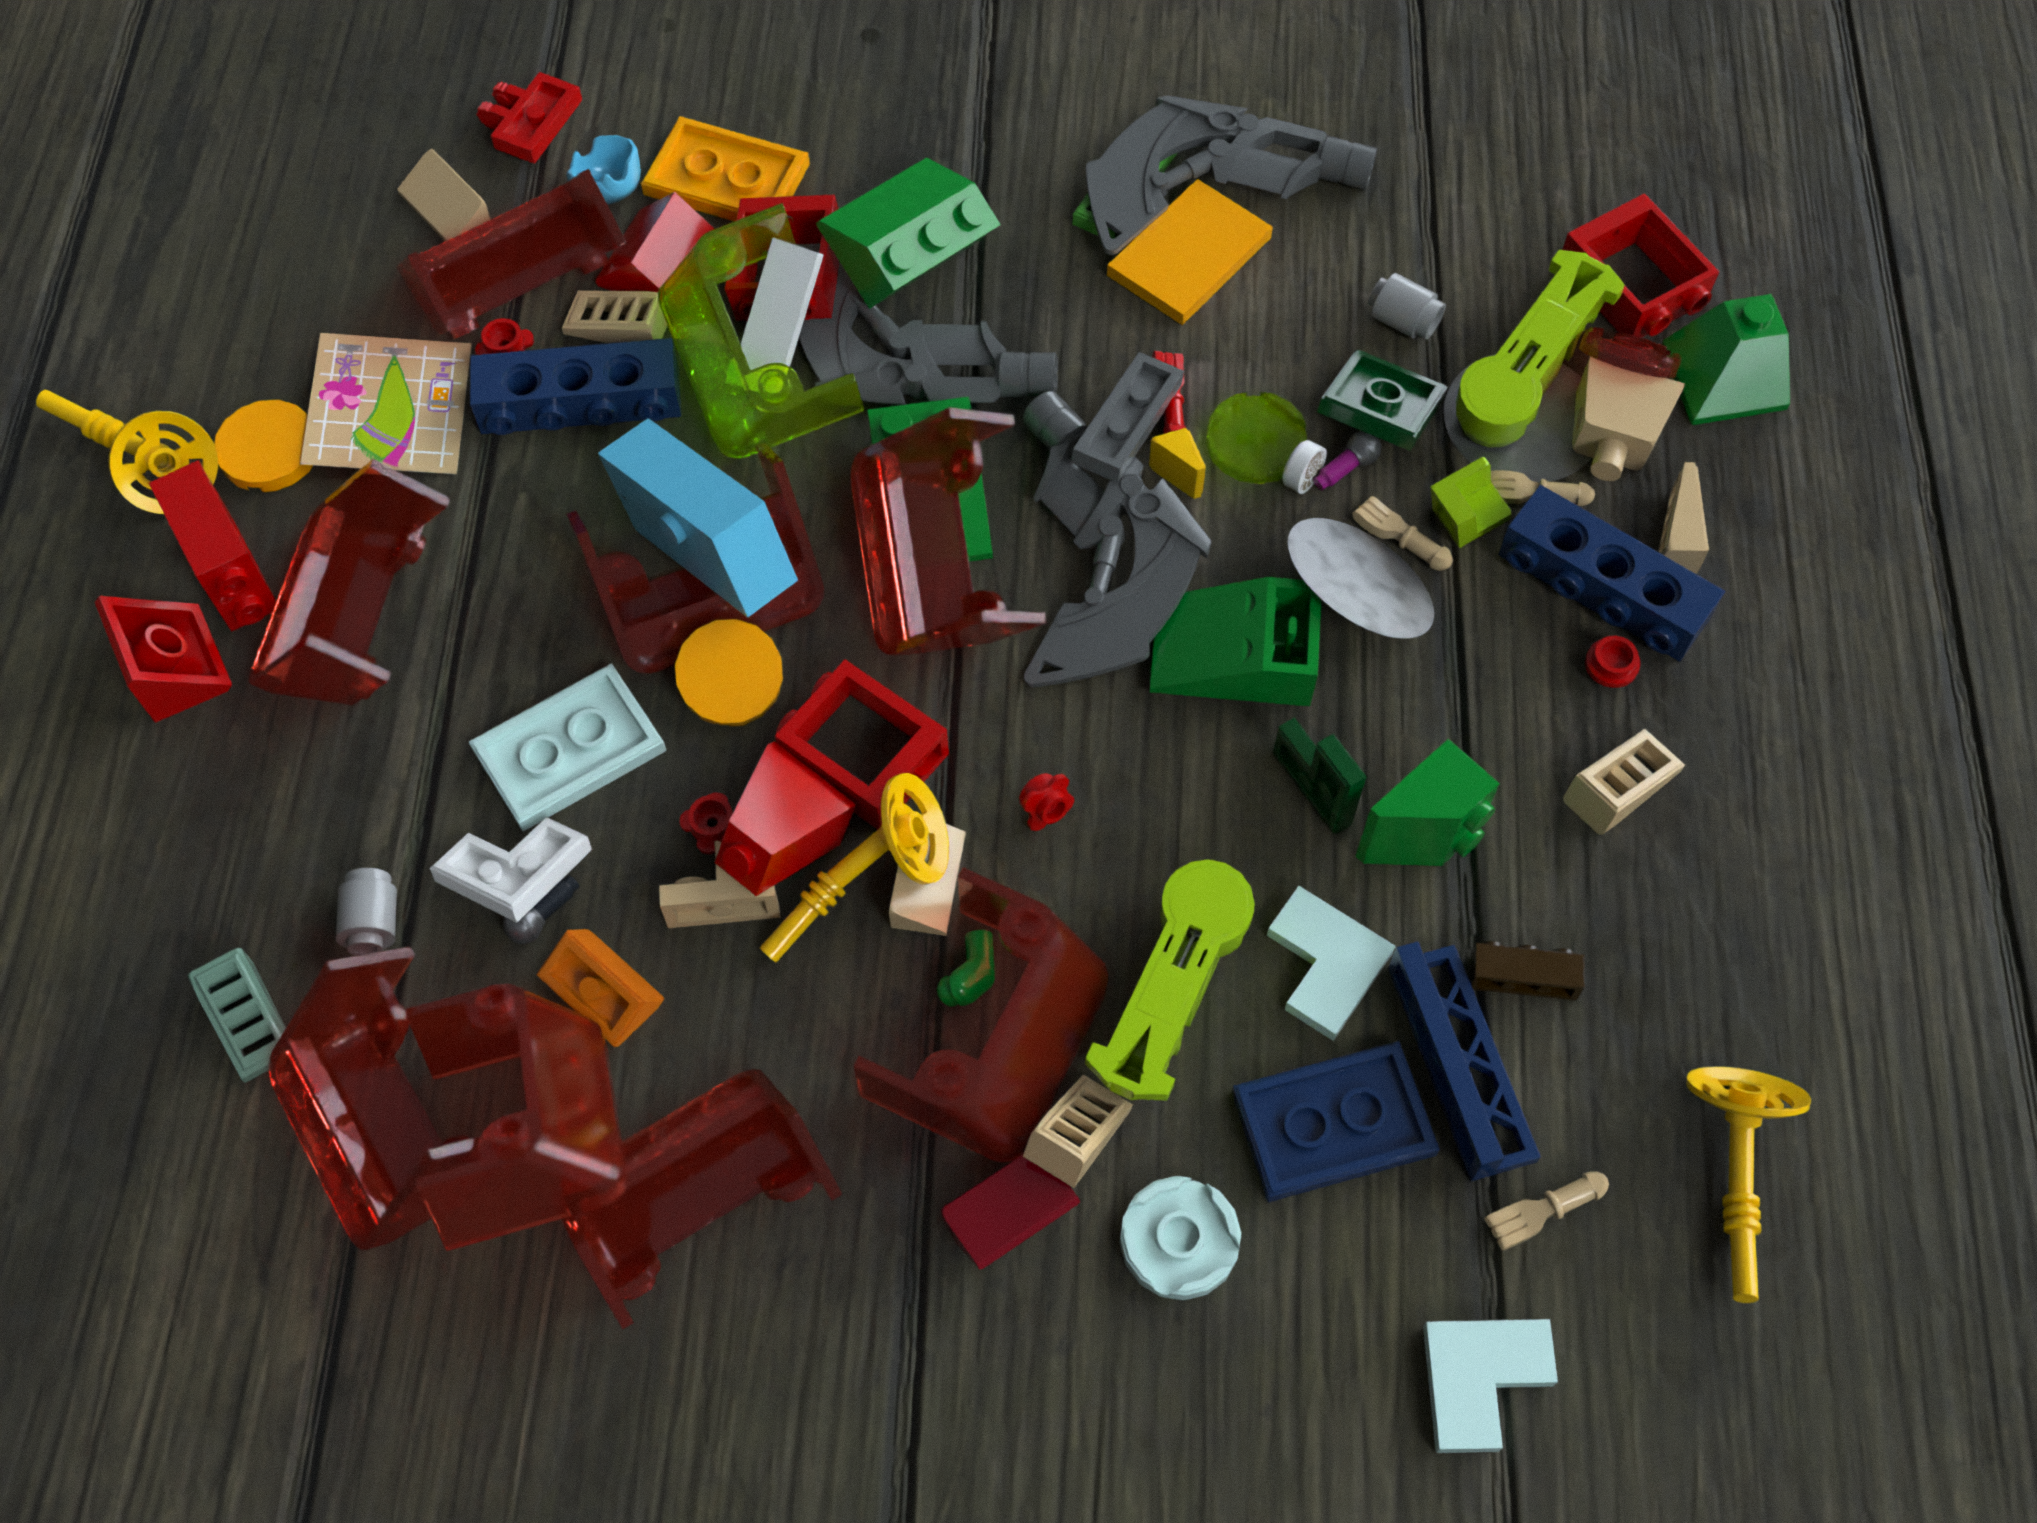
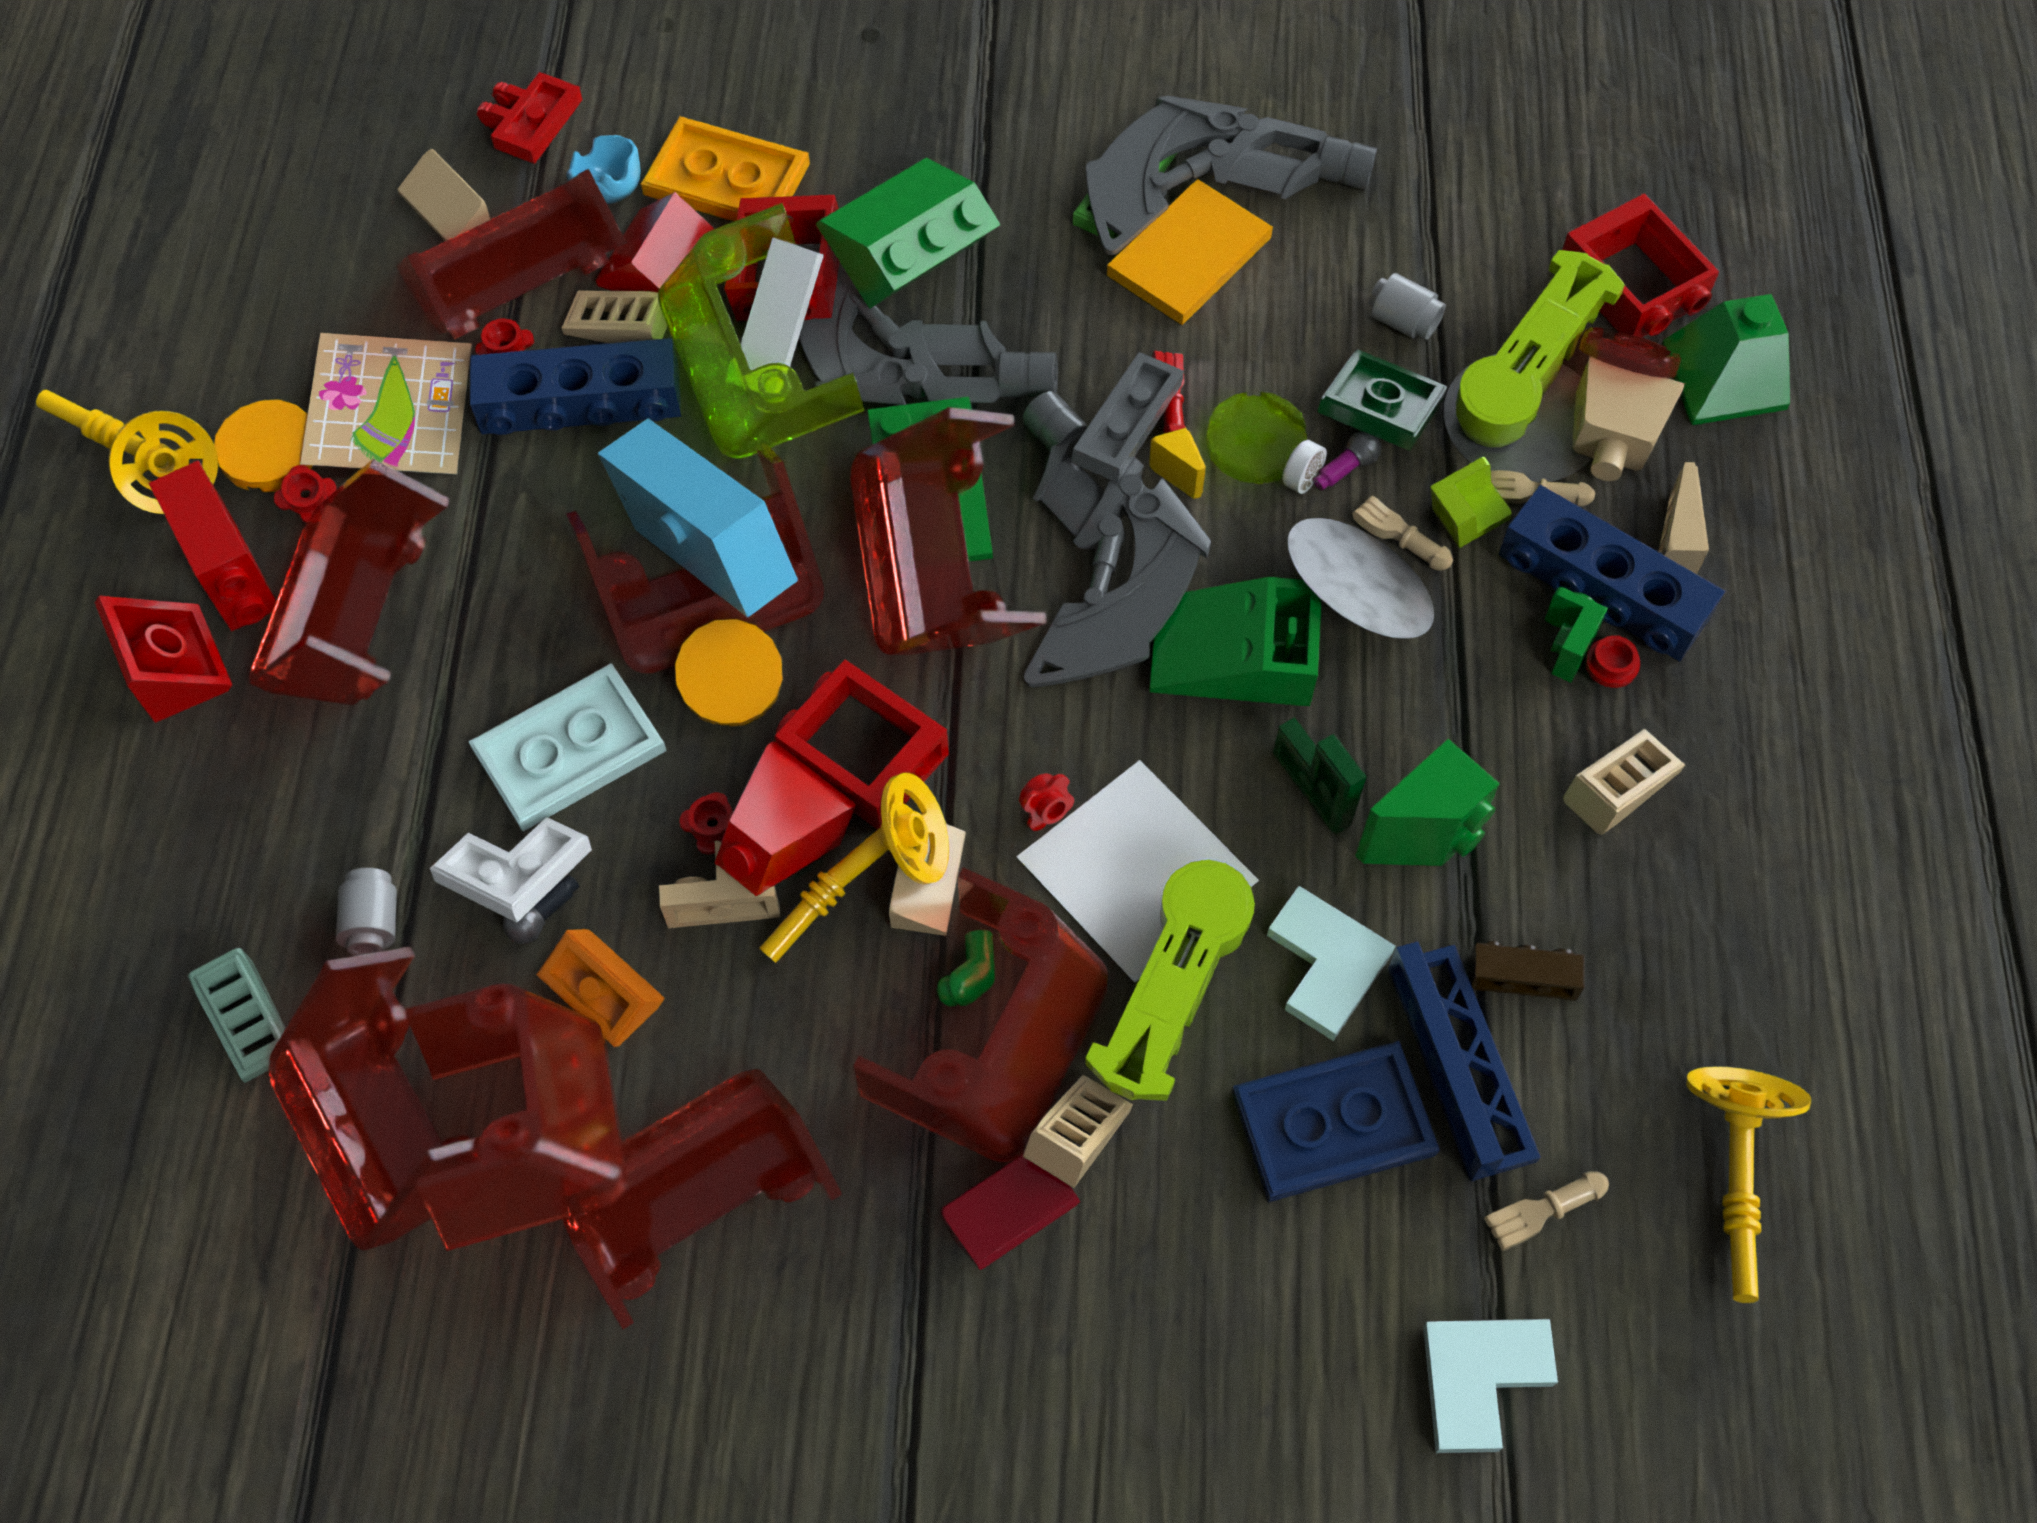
light aqua tile [1120,1176,1241,1300] -> none
none -> red plate [274,465,337,523]
none -> white sticker [1017,760,1259,982]
none -> green bracket [1545,587,1608,683]

